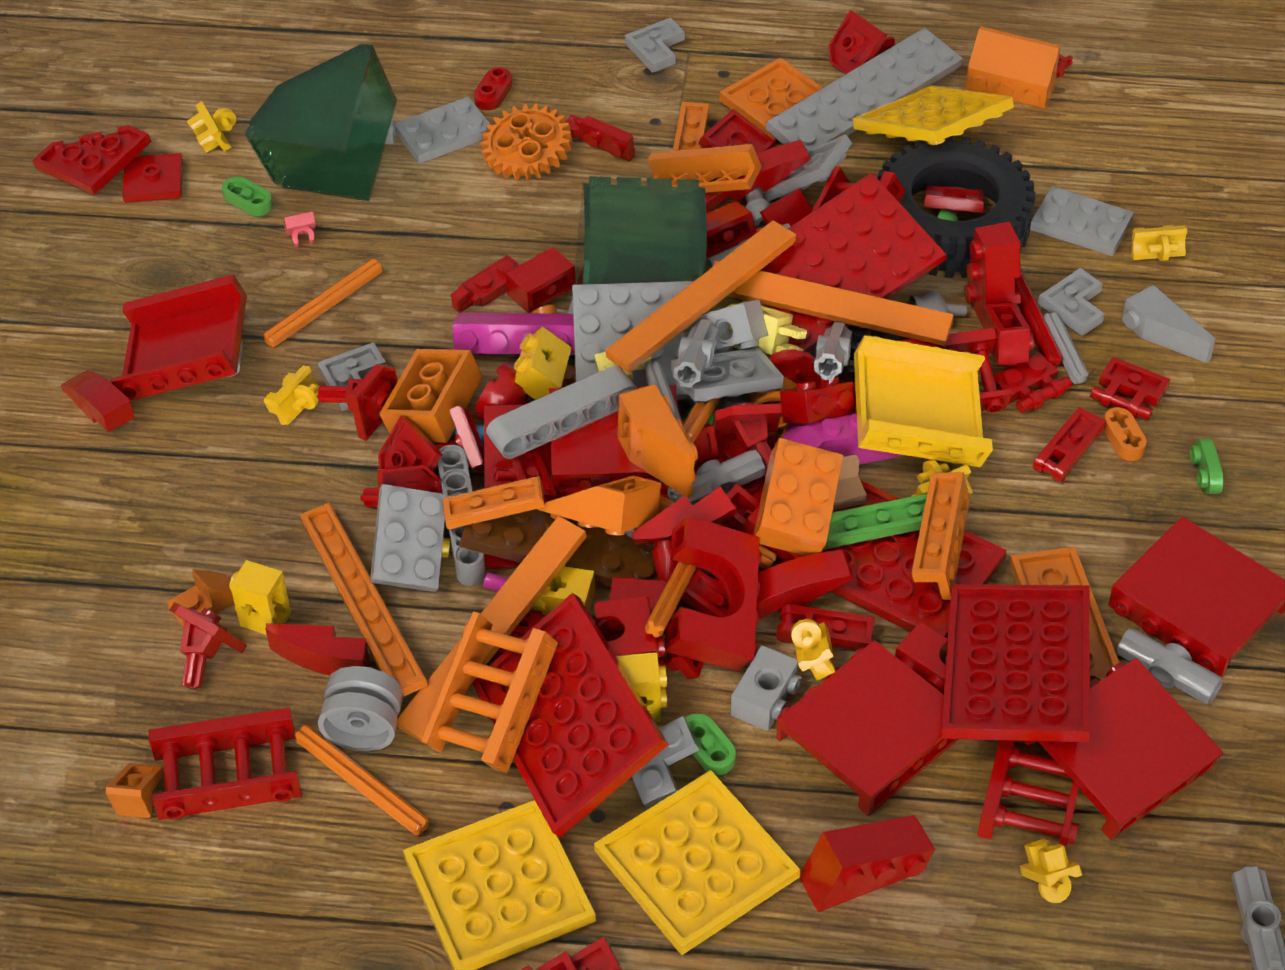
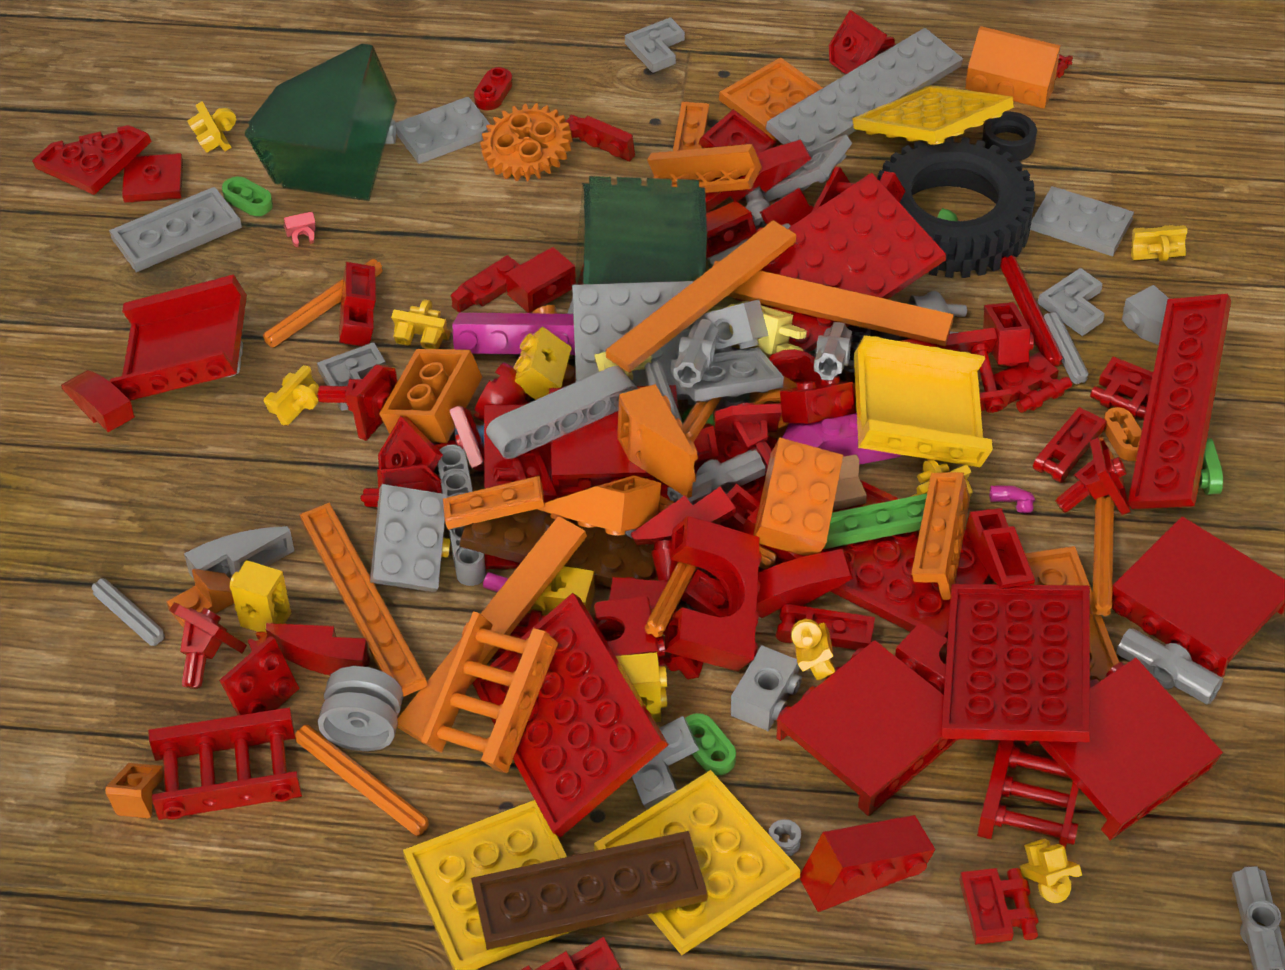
red plate [924,185,984,213] -> none
red wedge [964,222,1021,327] -> none
none -> light grey axle [91,578,165,646]
none -> light grey plate [109,187,242,272]
none -> light grey slope [184,526,294,579]
none -> red plate [219,631,300,715]
none -> red slope [339,262,376,346]
none -> yellow hips [391,299,451,349]
none -> reddish brown plate [471,831,708,950]
none -> light grey bush [769,819,801,856]
none -> red plate [959,868,1039,945]
none -> red slope [965,508,1035,588]
none -> black tyre [982,111,1037,162]
none -> dark pink arm [989,486,1035,513]
none -> red piece [1055,437,1131,515]
none -> orange axle [1092,496,1114,617]
none -> red plate [1128,293,1231,509]

